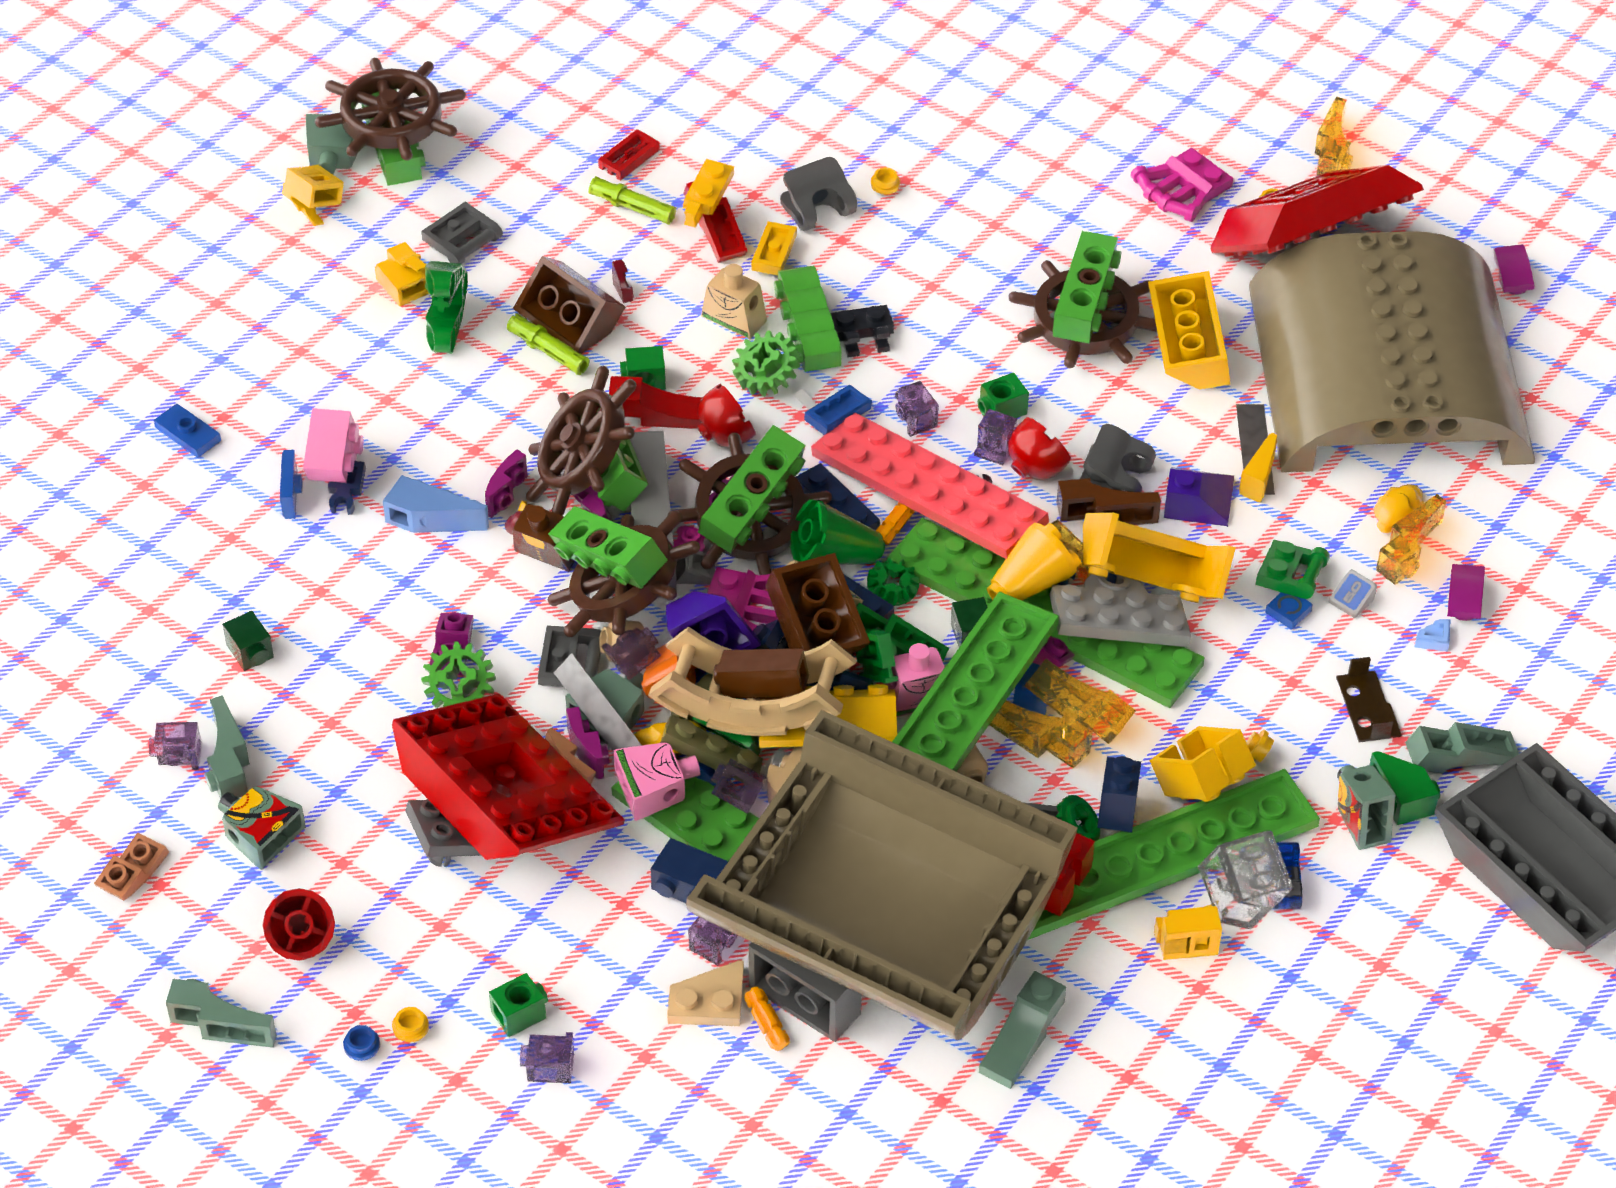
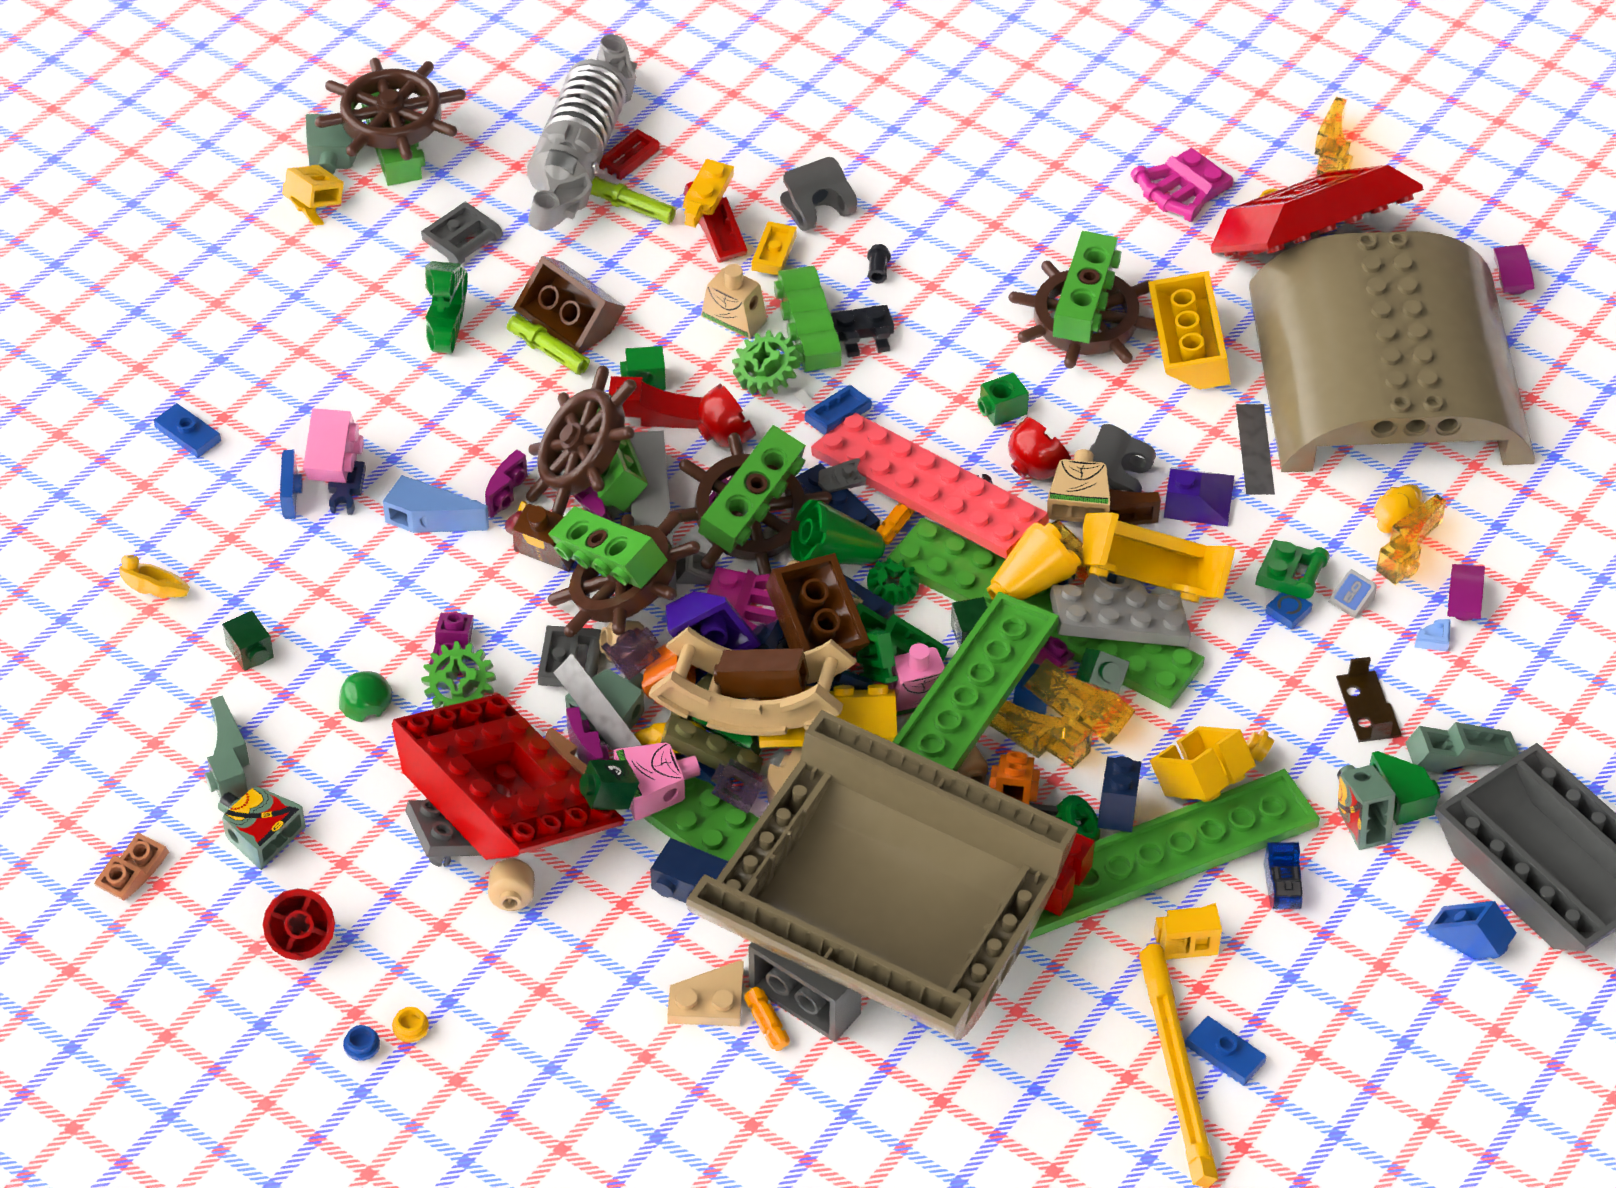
clear purple brick [148,722,202,770] -> none
sand green slope [165,979,277,1048] -> none
yellow piece [375,242,429,307] -> none
green brick [488,972,548,1038] -> none
clear purple brick [520,1032,575,1084] -> none
dark red tile [612,259,634,303] -> none
dark pink plate [673,525,706,552] -> none
clear purple brick [688,917,738,966] -> none
yellow plate [871,167,900,195] -> none
clear purple brick [895,381,939,437] -> none
clear purple brick [974,409,1018,466] -> none
sand green slope [979,971,1067,1089] -> none
clear slope [1198,830,1293,930] -> none
yellow slope [1239,433,1277,503] -> none
none -> yellow arm [119,555,190,599]
none -> green hair [339,671,392,722]
none -> tan head [488,858,535,911]
none -> light grey piece [526,34,638,231]
none -> dark green brick [579,760,639,810]
none -> dark grey piece [818,458,867,493]
none -> black pin [867,244,891,284]
none -> orange brick [989,751,1040,805]
none -> tan torso [1047,449,1110,523]
none -> brick [1075,648,1130,694]
none -> yellow piece [1139,944,1218,1188]
none -> blue plate [1185,1015,1267,1086]
none -> blue slope [1426,901,1517,959]

